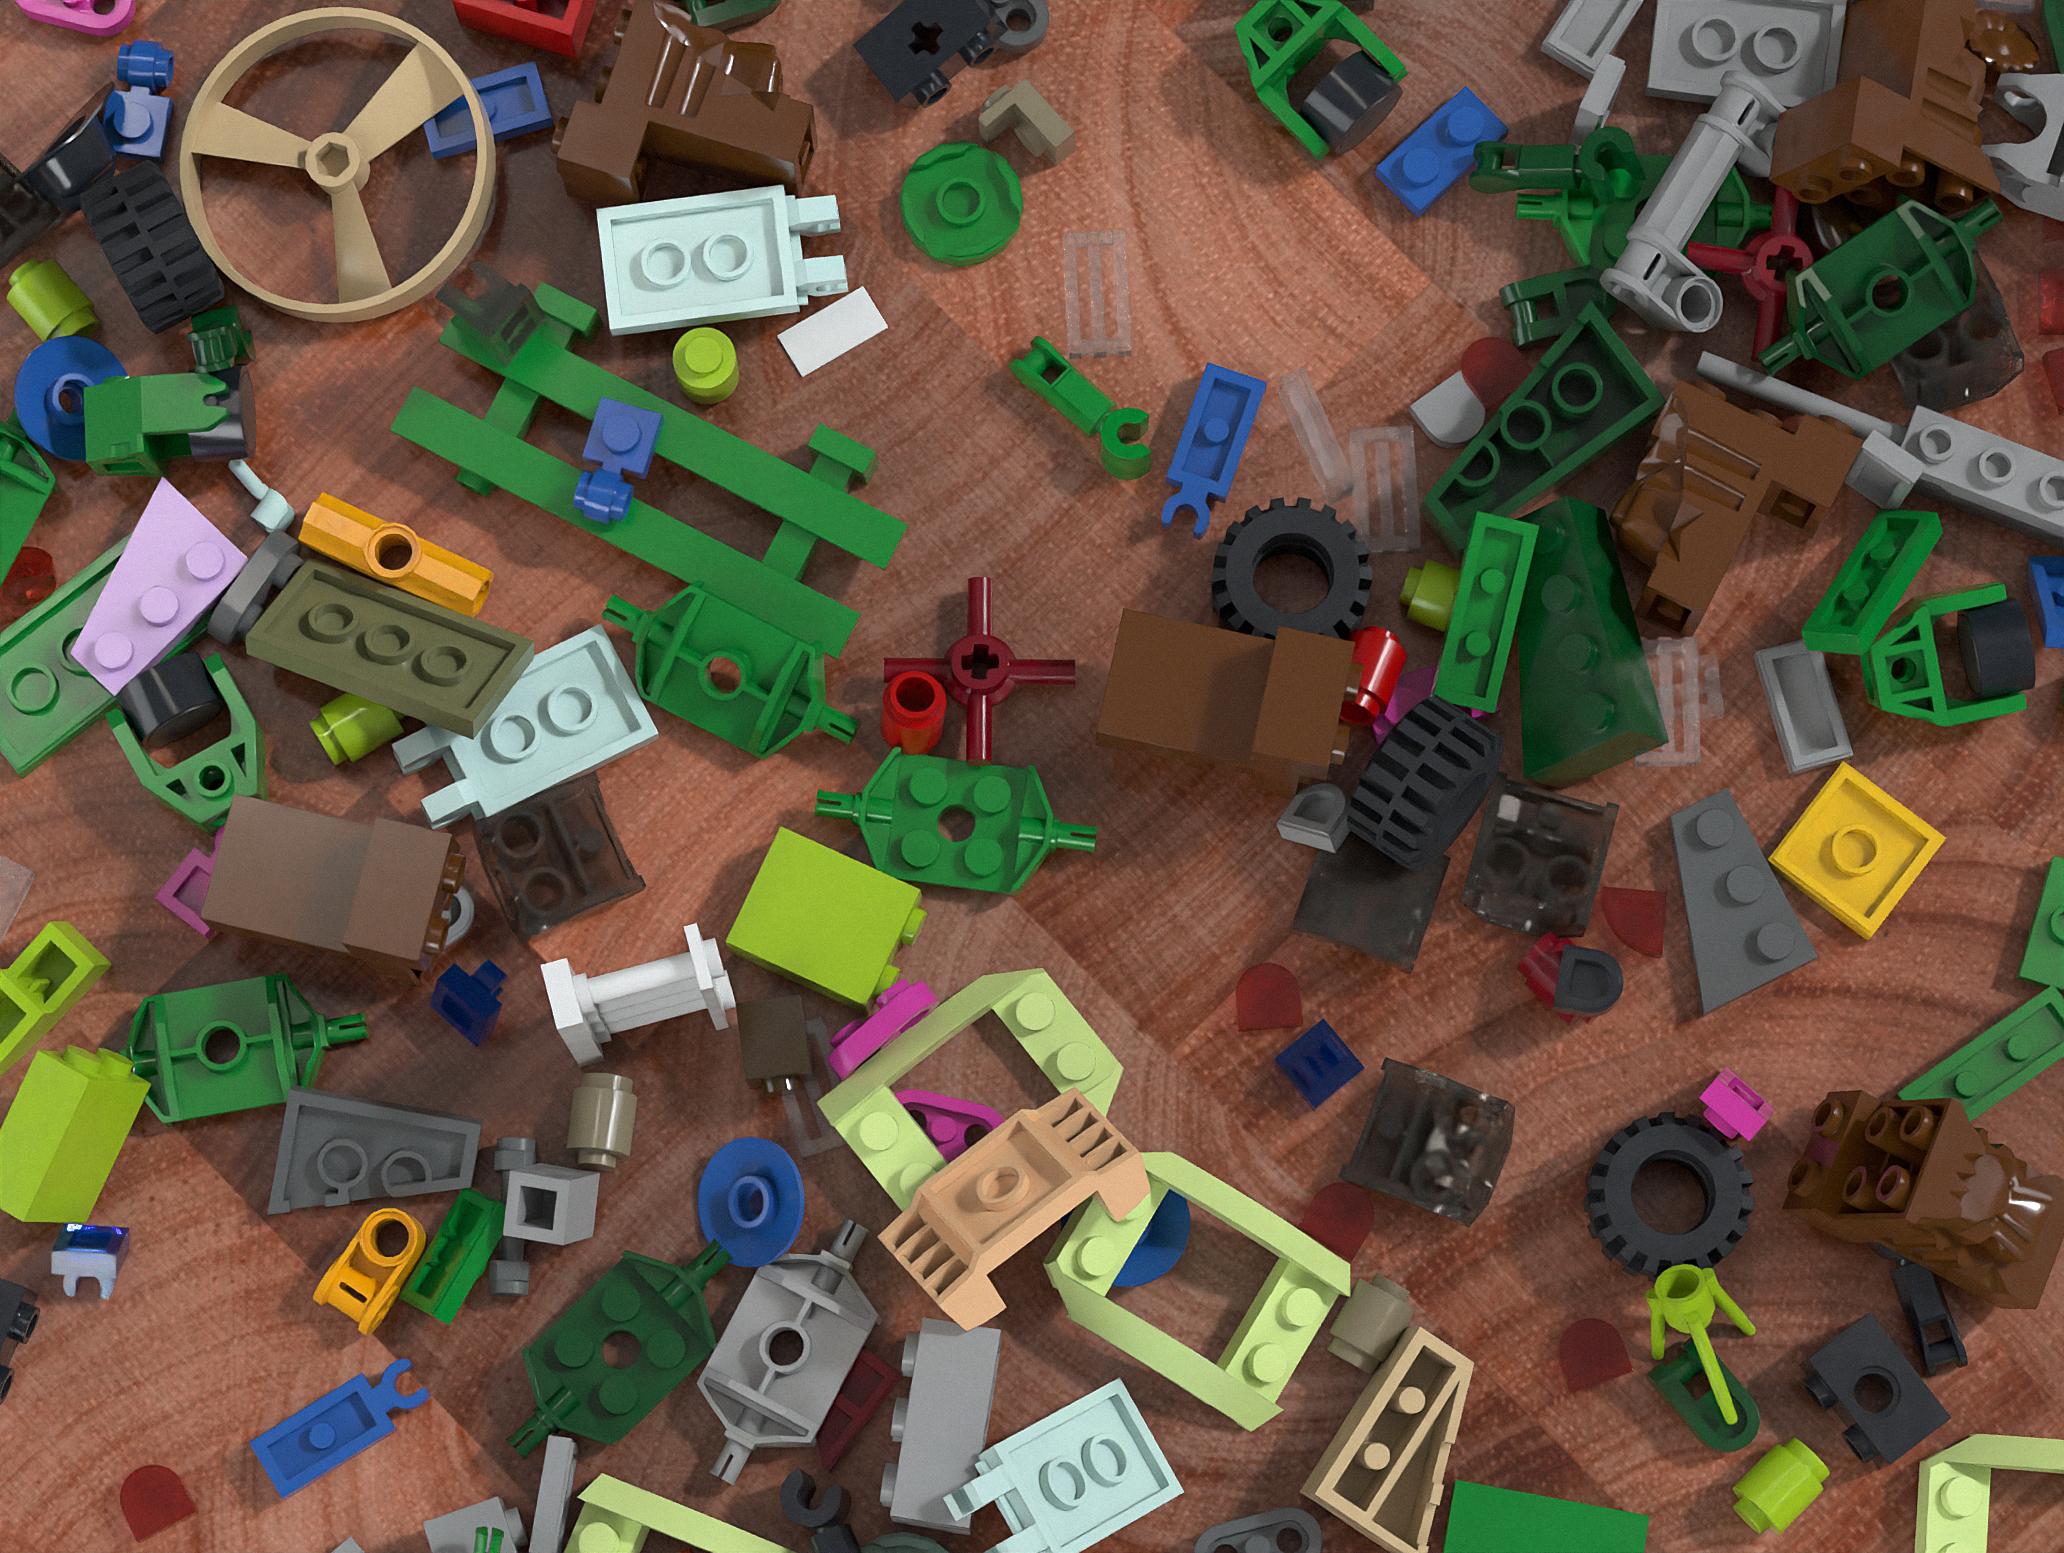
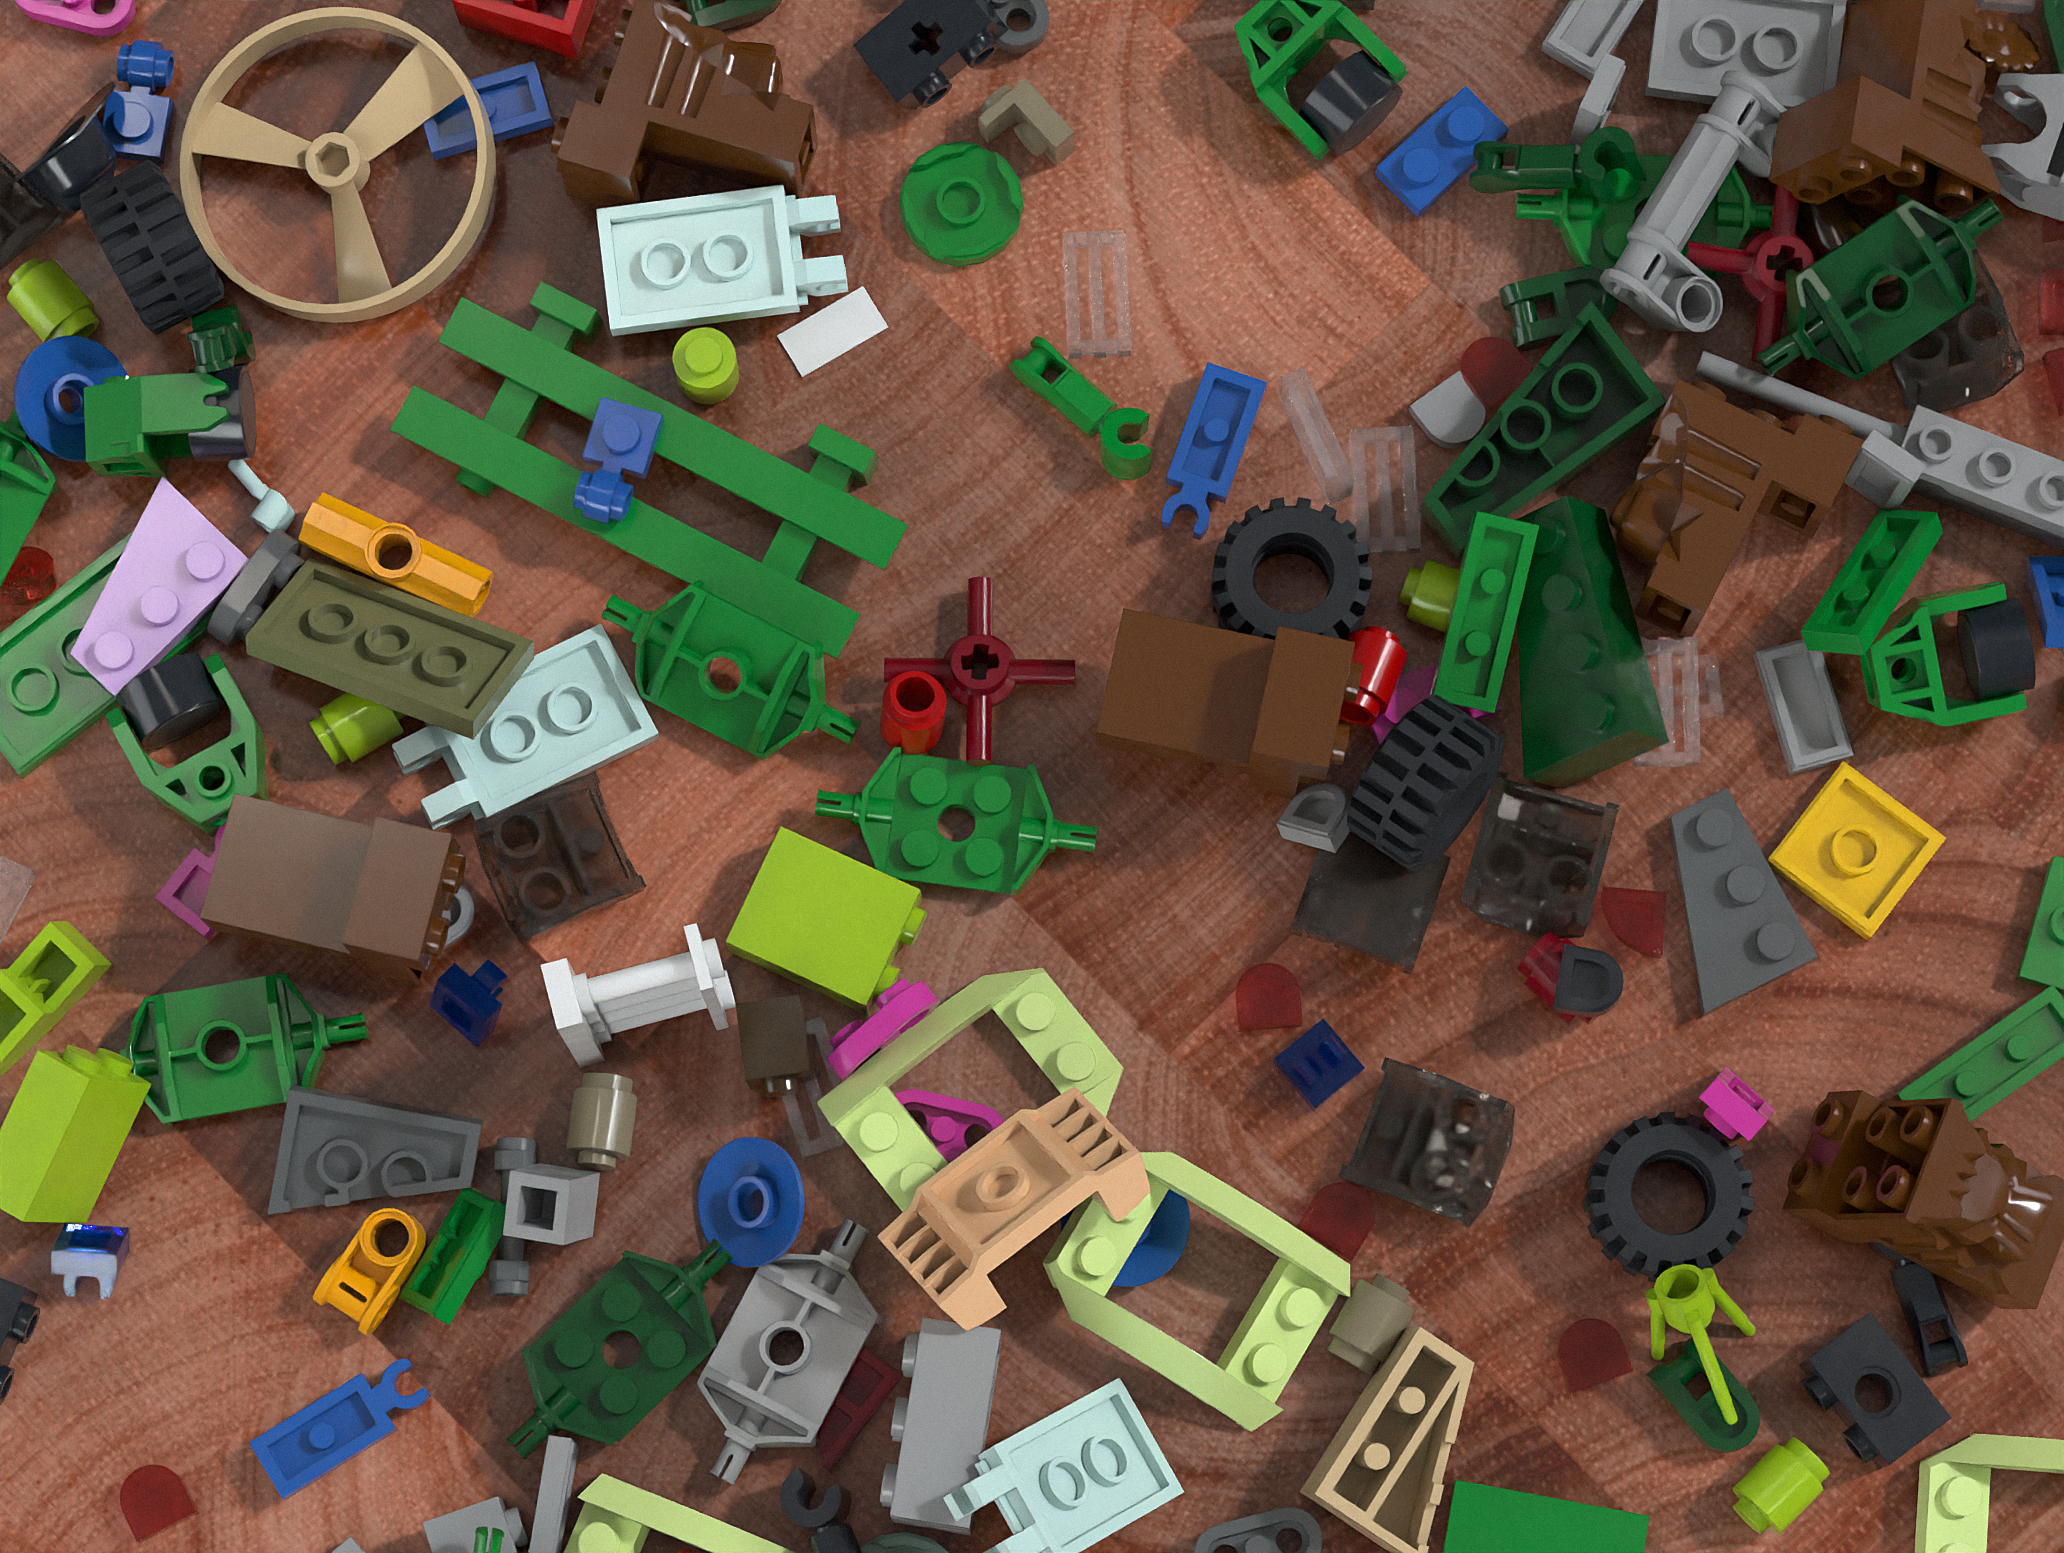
clear smoke hinge [435,262,546,367] -> none

